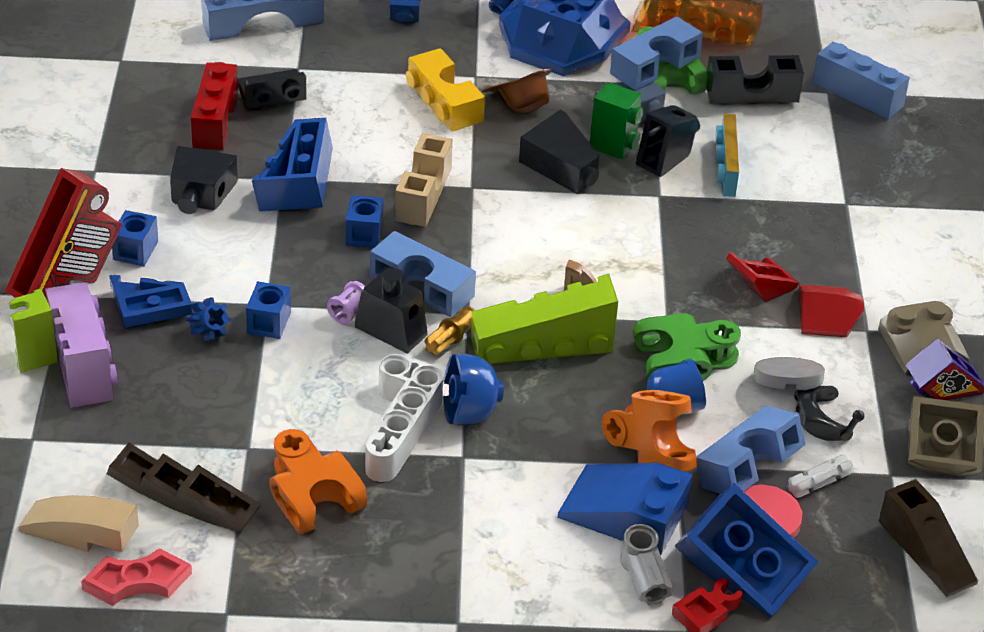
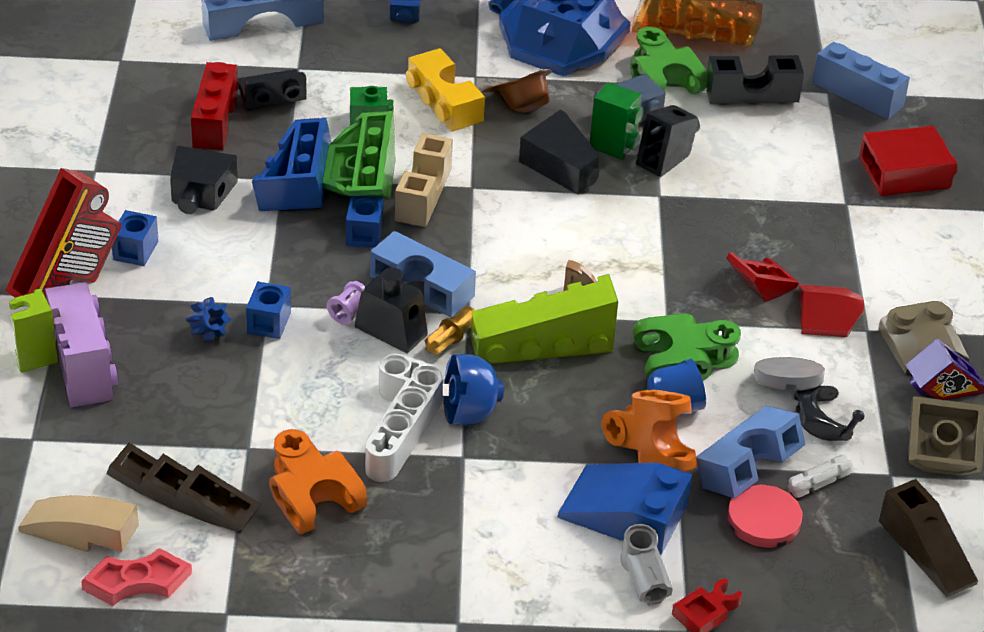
blue wing [109,274,192,328] -> none
medium blue arch [610,17,703,91] -> none
blue slope [674,483,819,617] -> none
plate [715,114,739,197] -> none
none -> bright green wedge [323,111,396,200]
none -> green brick [350,86,393,125]
none -> red brick [859,126,958,196]

